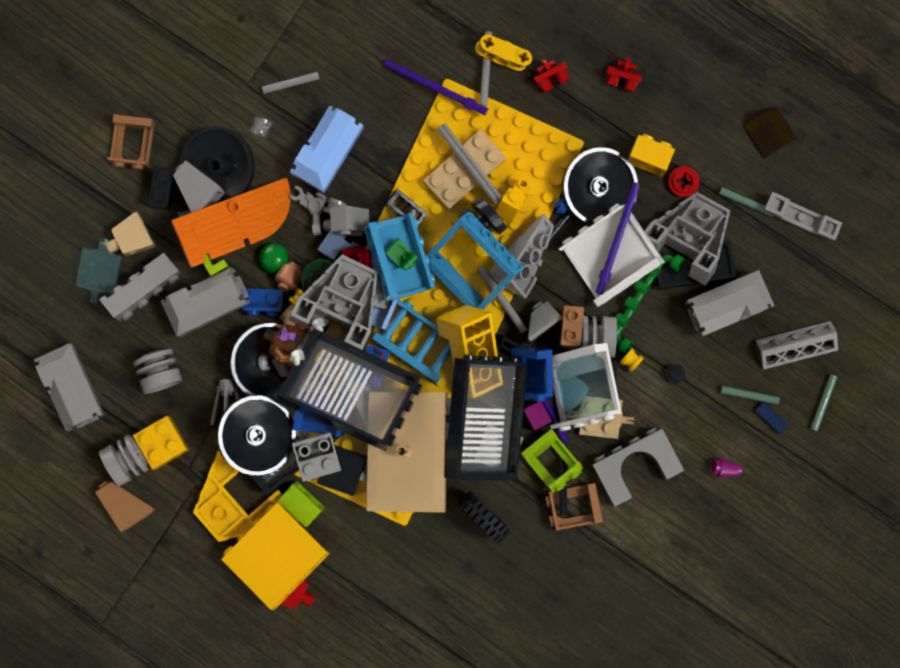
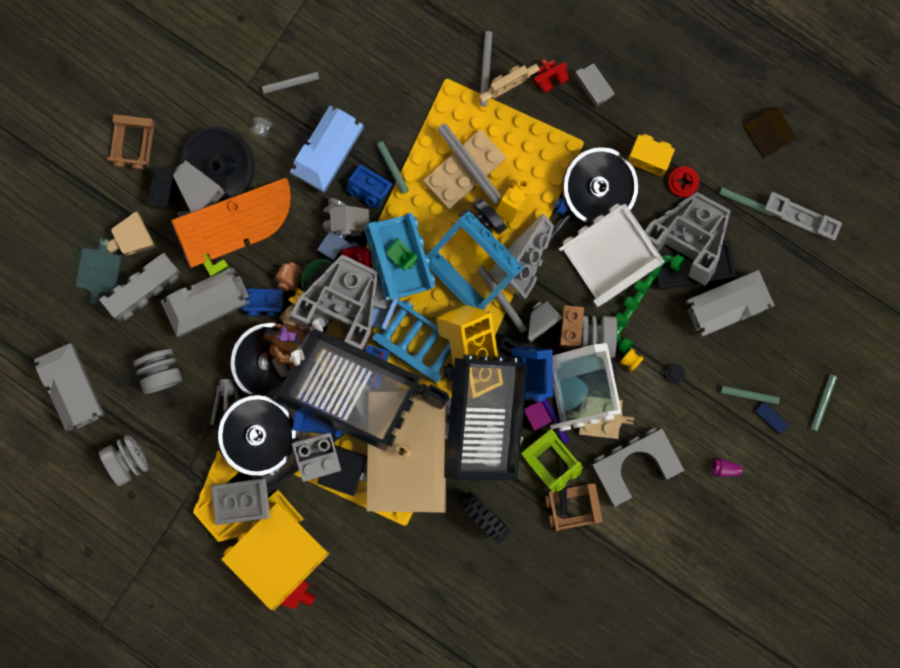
medium nougat slope [95,481,156,532] -> none
yellow brick [133,416,189,470] -> none
green hair [259,242,288,275] -> none
lime panel [278,481,326,527] -> none
light grey piece [289,186,328,236] -> none
dark purple bar [384,59,489,116] -> none
black slope [384,189,428,225] -> none
yellow piece [475,34,532,71] -> none
dark purple bar [595,182,640,295] -> none
red hips [607,57,642,91] -> none
light grey fence [756,321,838,369] -> none
none -> light grey tile [211,478,270,525]
none -> blue bracket [345,164,393,209]
none -> sand green bar [377,141,409,194]
none -> black arm [418,384,450,409]
none -> black plate [443,362,454,382]
none -> tan plate [479,64,540,103]
none -> light grey panel [574,64,614,107]

